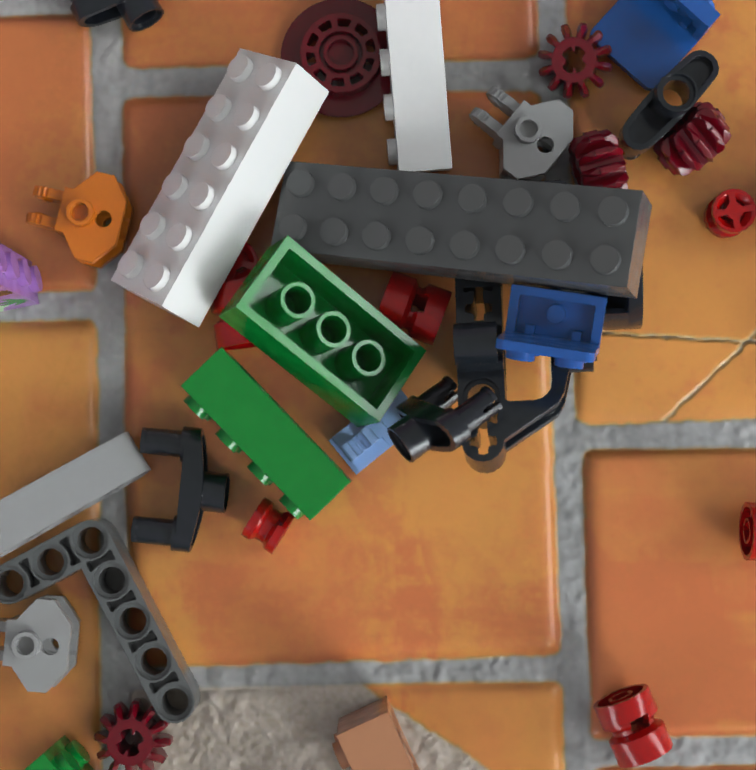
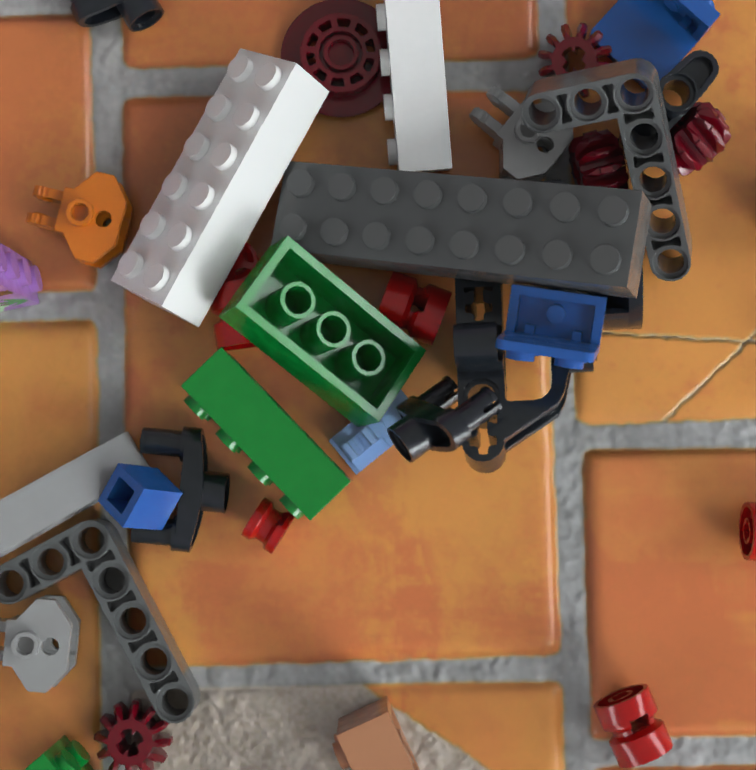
red wheel [704,189,756,238] -> none
none -> blue brick [98,463,183,530]
none -> dark grey beam [521,58,692,281]

